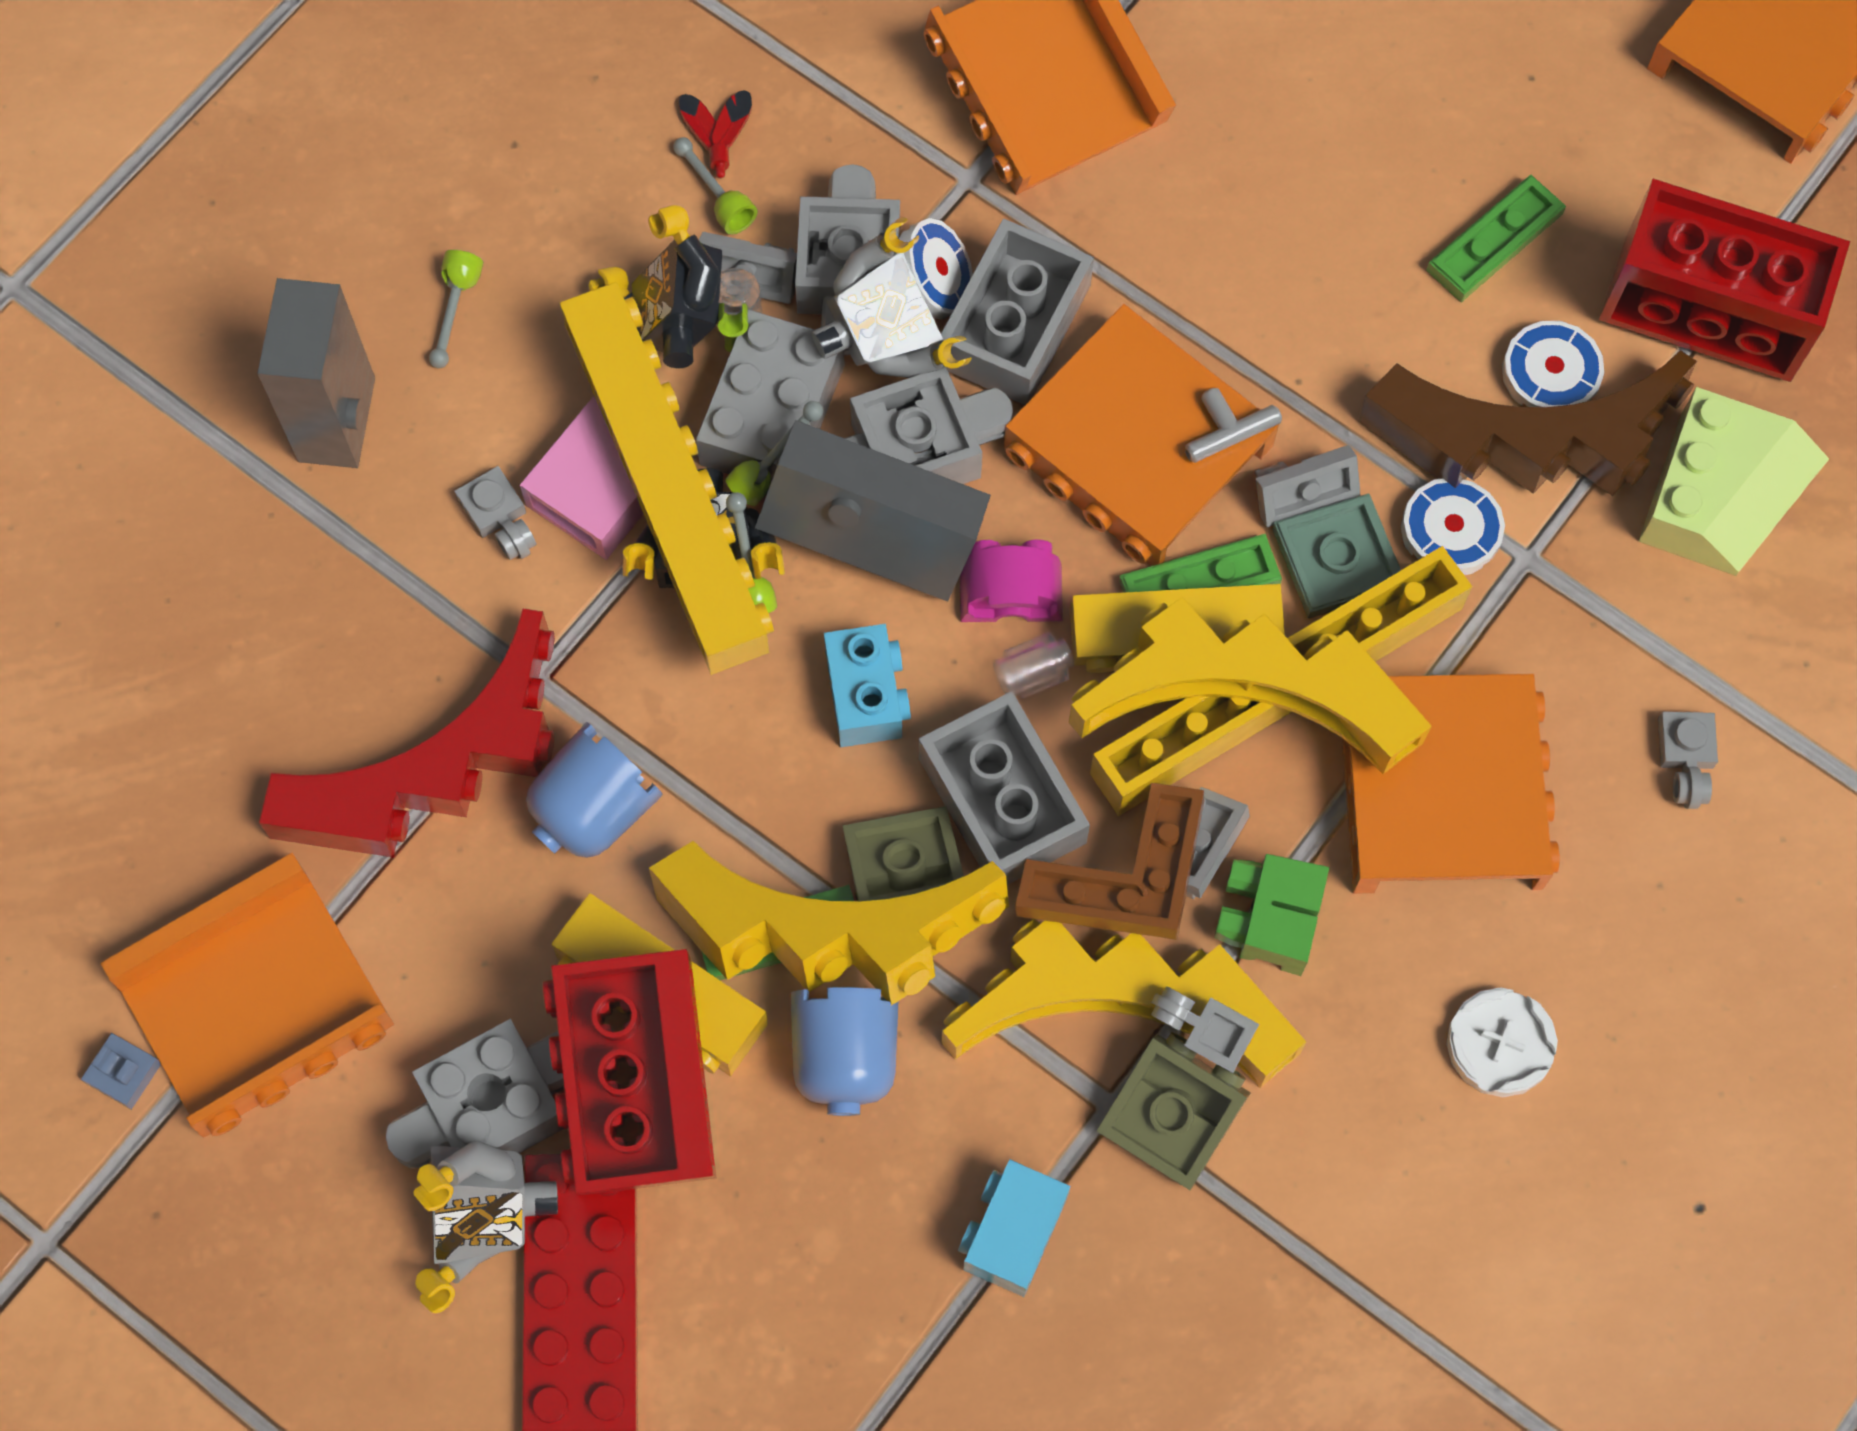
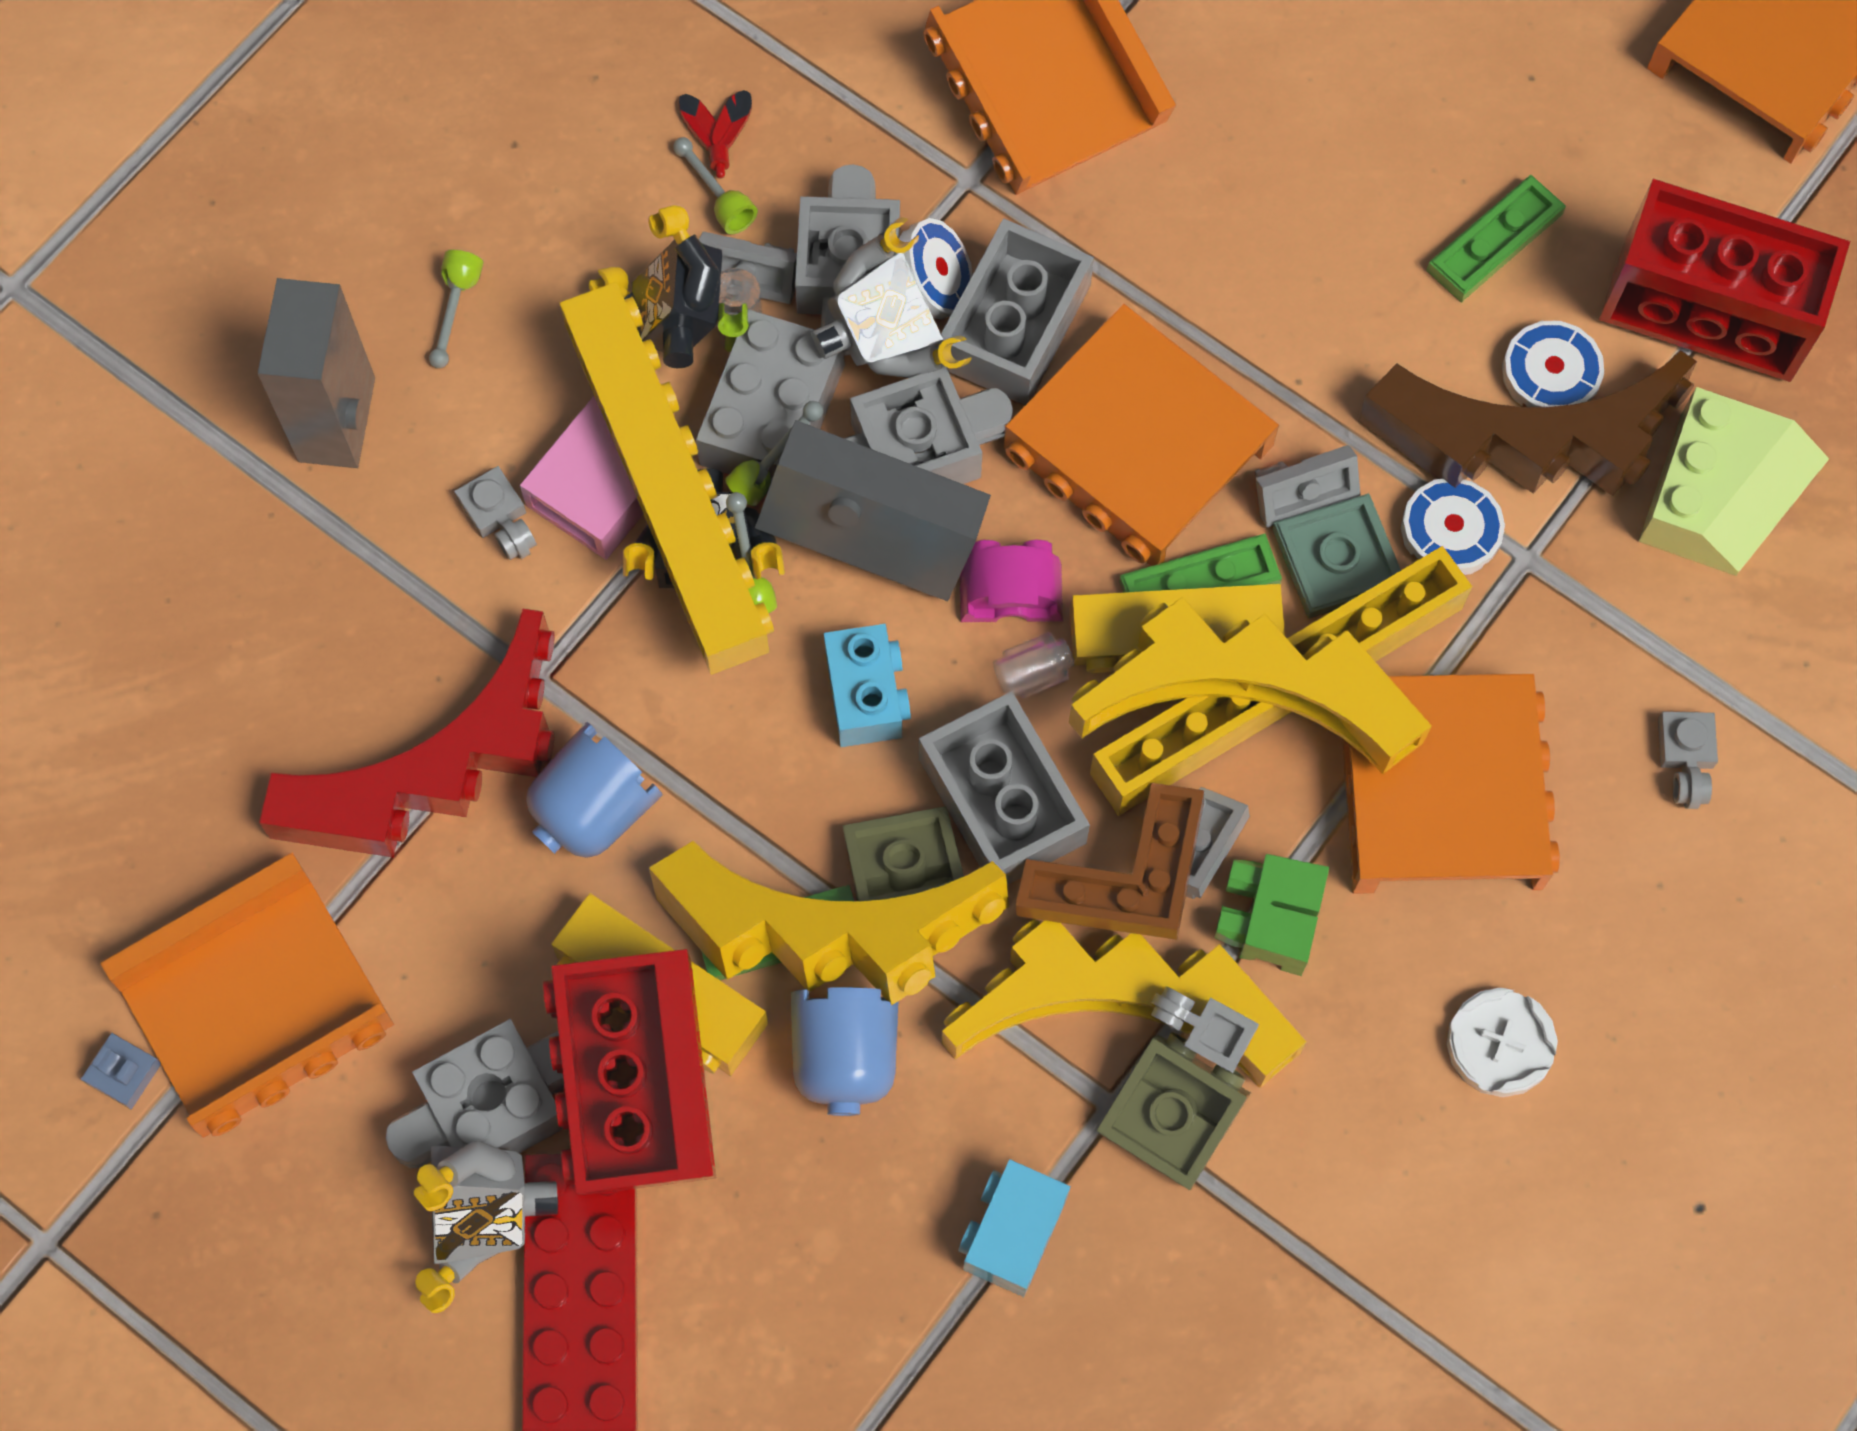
light grey piece [1185,388,1282,463] -> none

